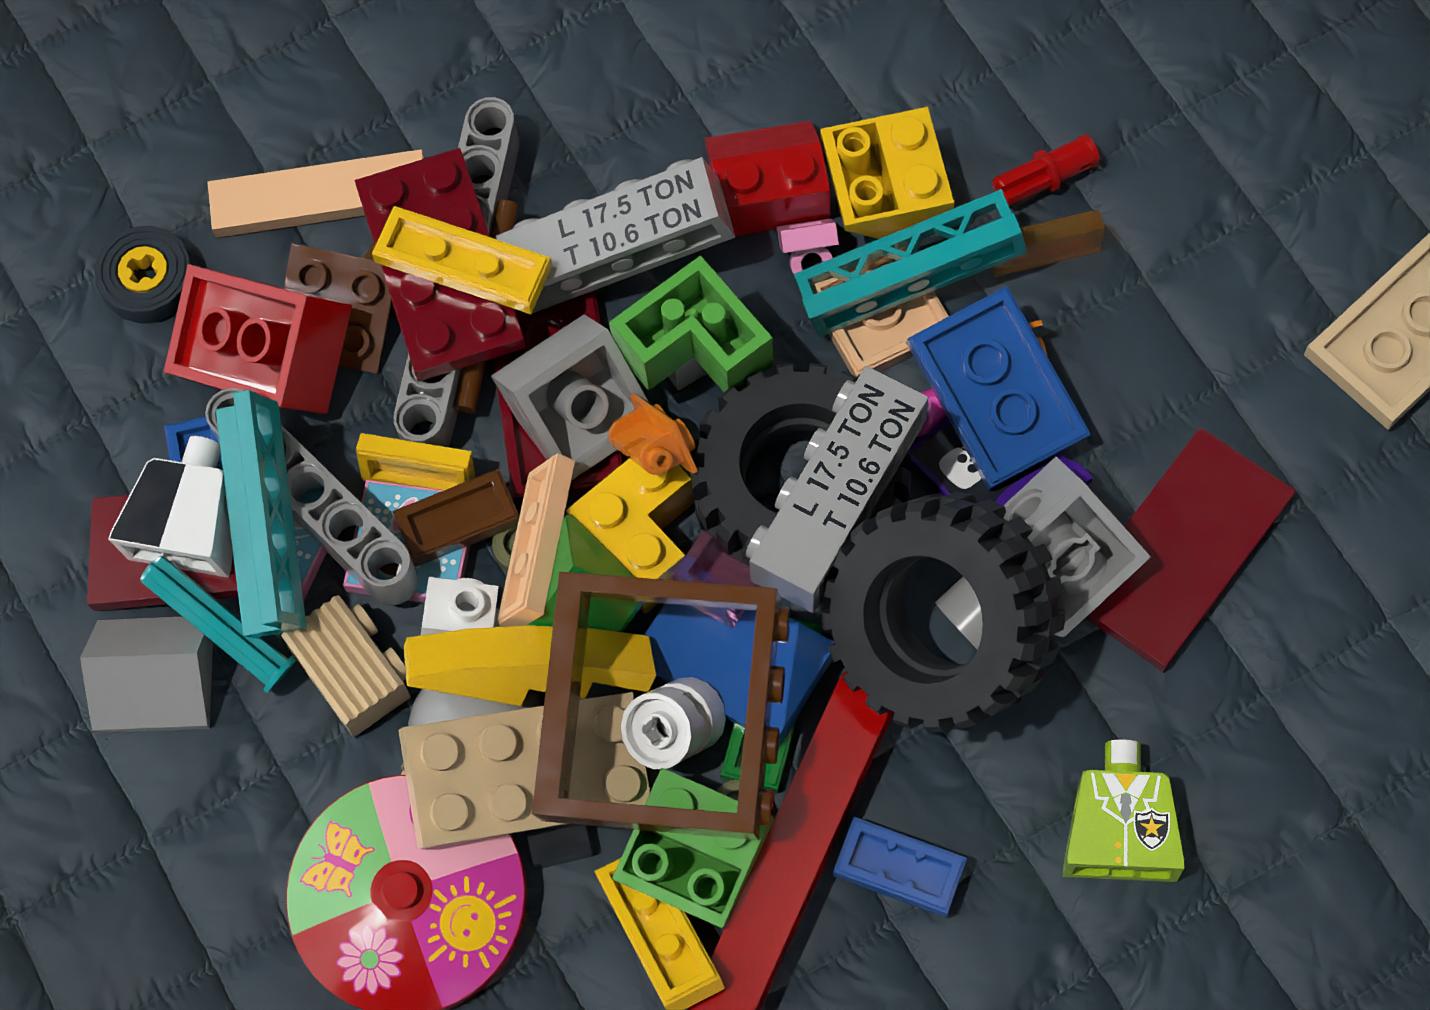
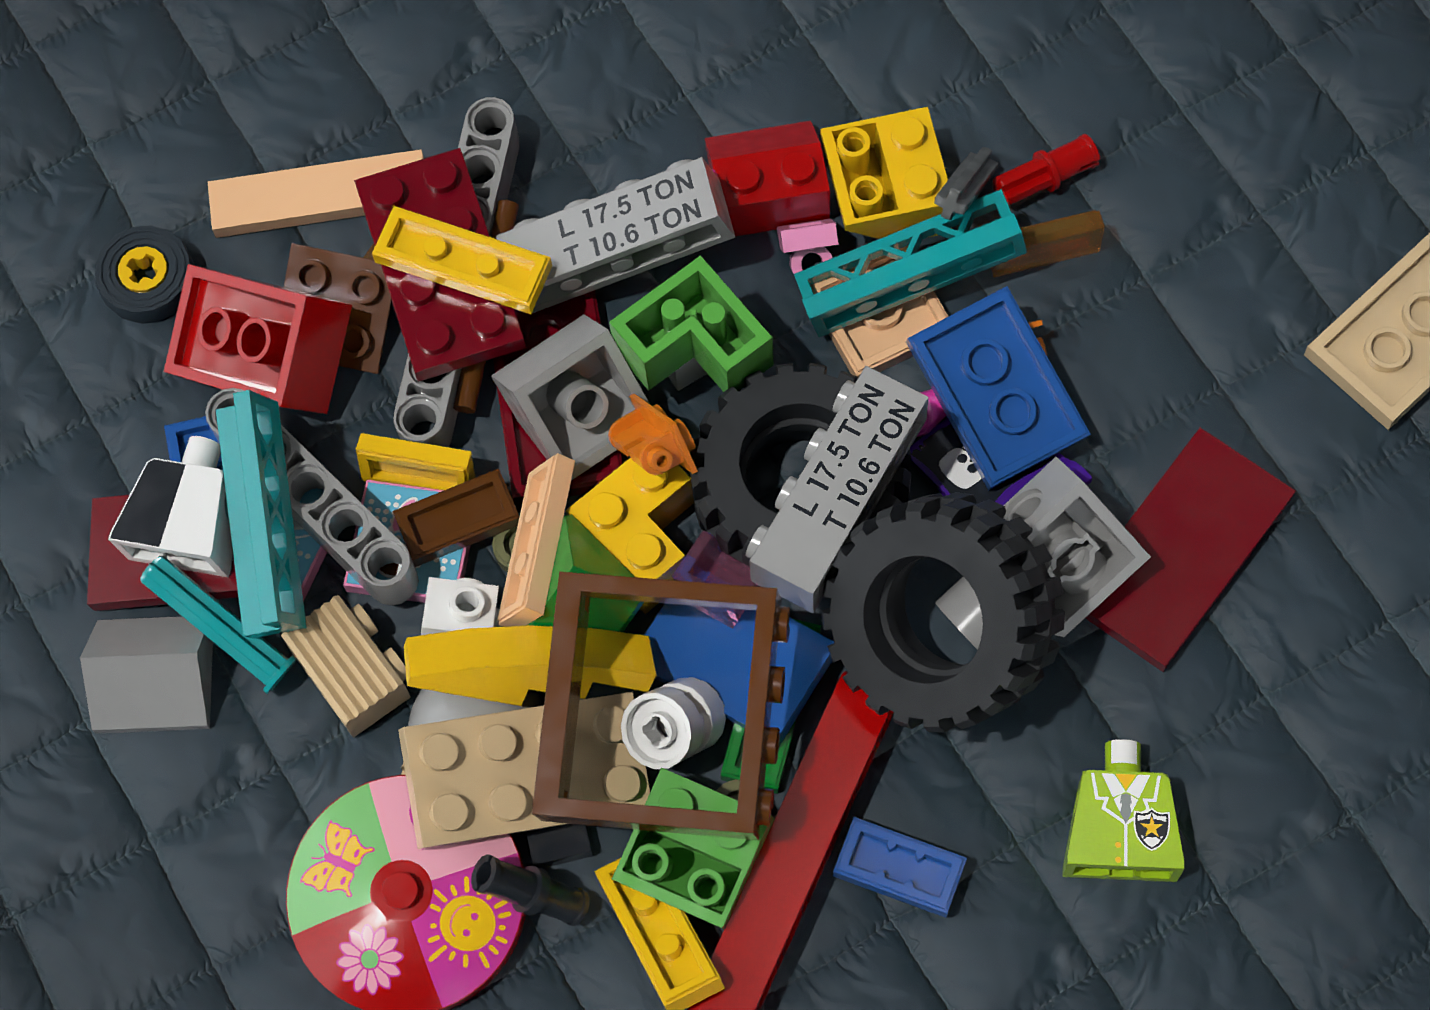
none -> black pin [471,854,590,926]
none -> dark grey axle [934,147,999,220]

